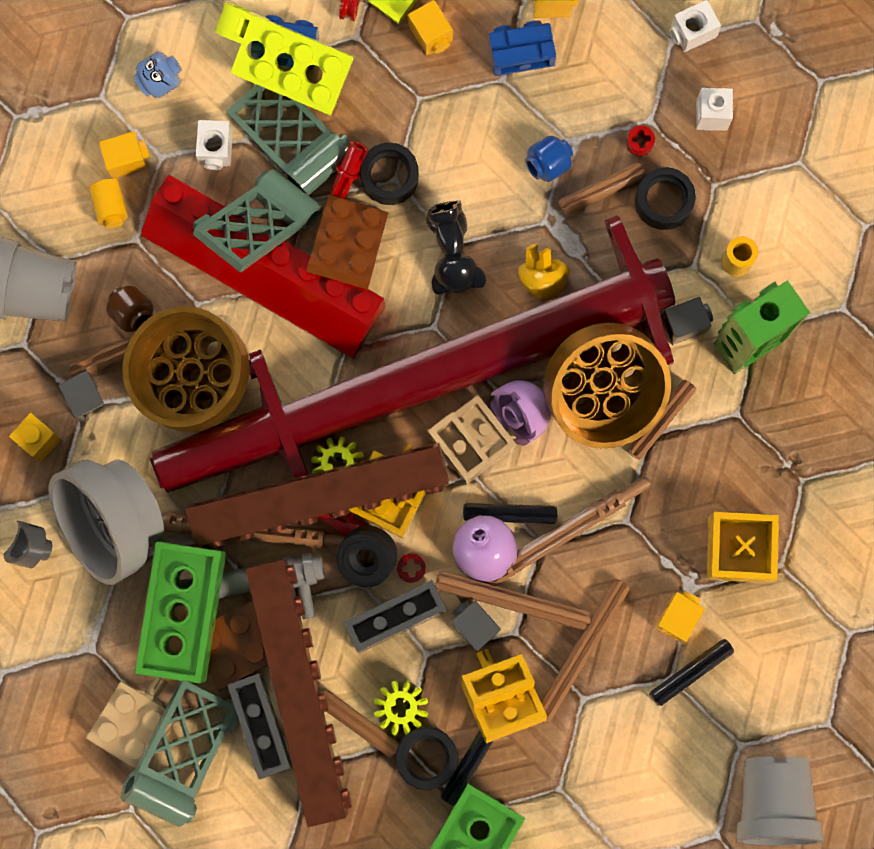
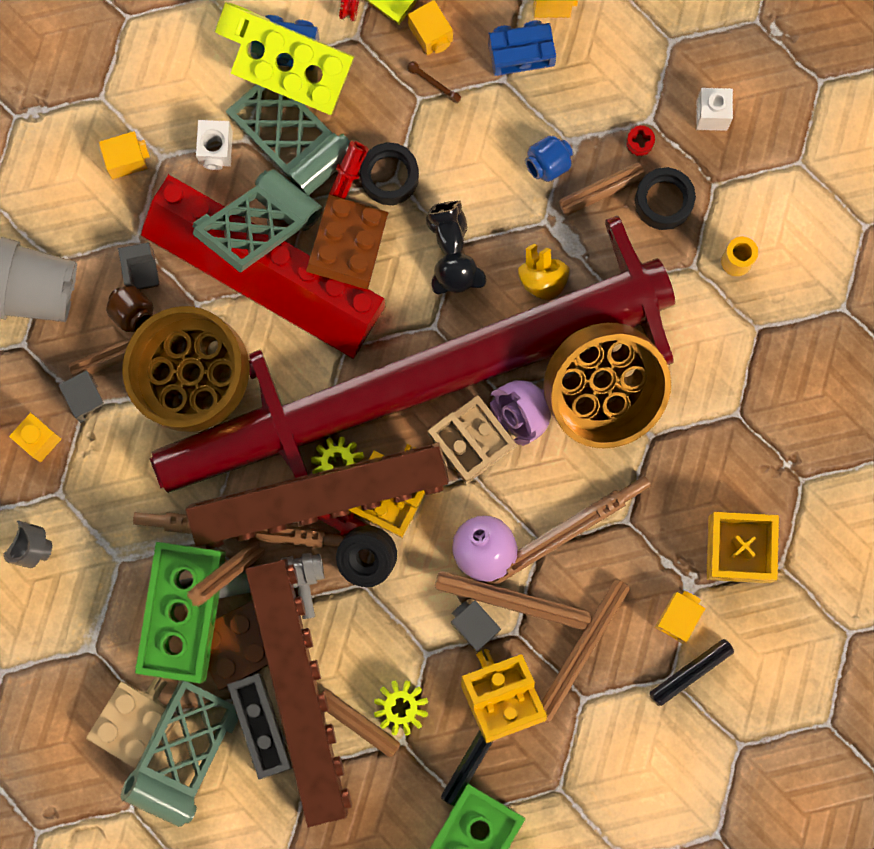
light grey wheel [49,459,164,585] -> none
yellow brick [88,179,128,229] -> none
medium blue head [134,52,182,98] -> none
dark grey brick [343,580,446,654] -> none
black tyre [396,727,458,790] -> none
red bush [397,553,426,583] -> none
black axle [463,503,558,524] -> none
medium nougat axle [627,379,696,460] -> none
dark grey brick [661,297,713,345] -> none
white brick [670,0,721,52] -> none
bright green brick [714,280,811,374] -> none
light grey piece [736,756,824,846] -> none
none -> dark grey panel [118,242,160,290]
none -> medium nougat axle [187,541,265,606]
none -> reddish brown hinge [407,61,462,104]

